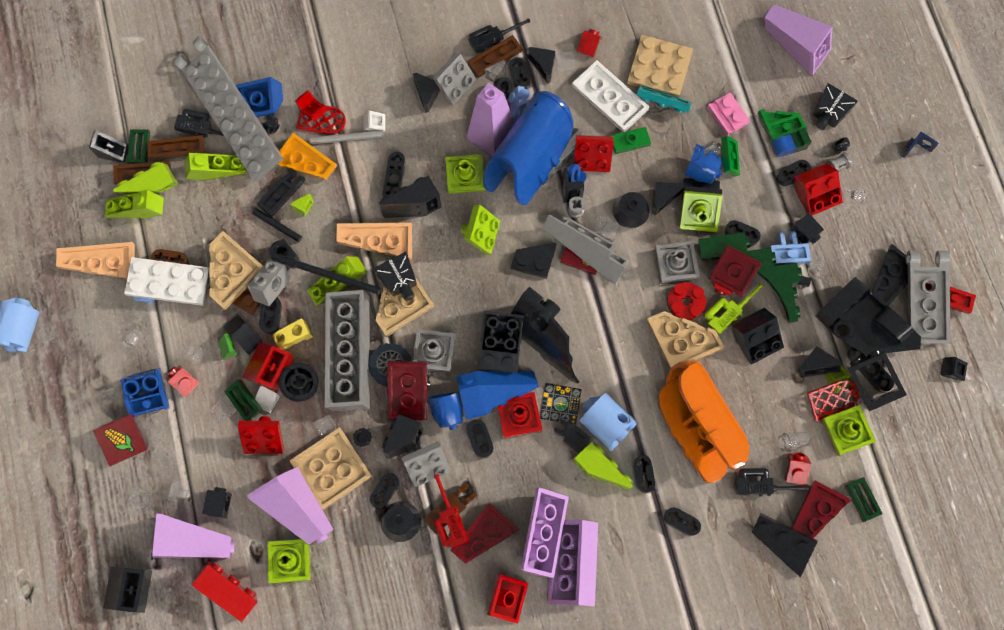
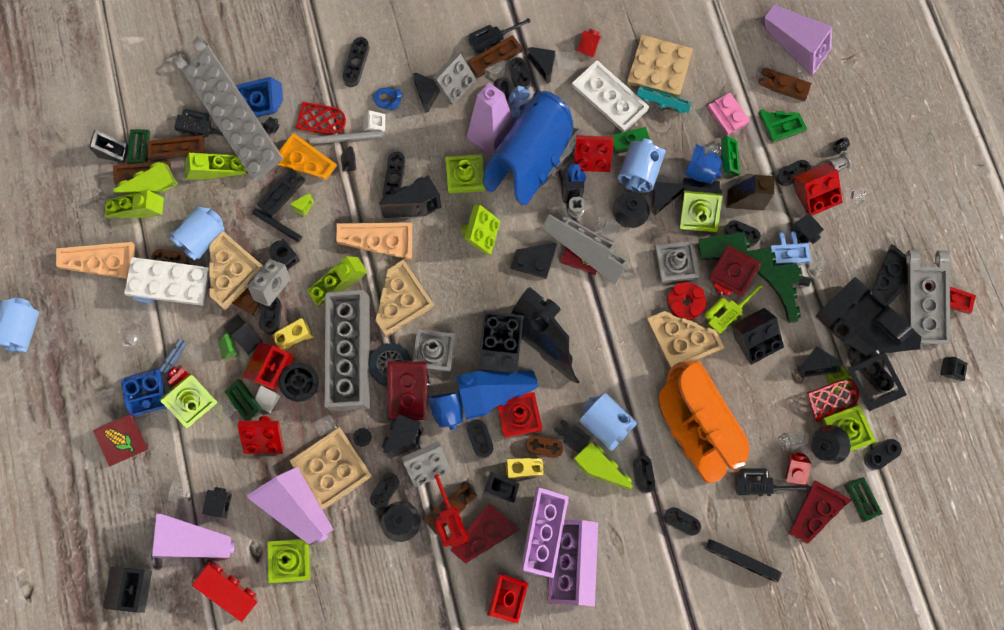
black bar [272,253,381,295] -> none
red bracket [295,90,327,122] -> none
black torso [374,252,417,301] -> none
sticker [540,383,582,425] -> none
black wing [752,513,818,578] -> none
leg [771,127,812,157] -> none
black torso [813,83,858,130] -> none
dark blue bracket [902,132,939,158] -> none
none -> sand blue axle [159,339,188,375]
none -> lime plate [160,373,218,429]
none -> light blue cylinder [169,206,225,260]
none -> black slope [341,146,356,172]
none -> black beam [343,37,370,87]
none -> blue piece [374,88,402,111]
none -> black slope [484,472,520,503]
none -> light yellow leg [505,458,544,480]
none -> reddish brown beam [526,436,563,459]
none -> light blue cylinder [618,138,666,193]
none -> black beam [705,539,782,583]
none -> dark brown slope [727,174,774,211]
none -> reddish brown hinge [758,68,811,101]
none -> black cone [811,425,851,465]
none -> black plate [864,439,902,470]

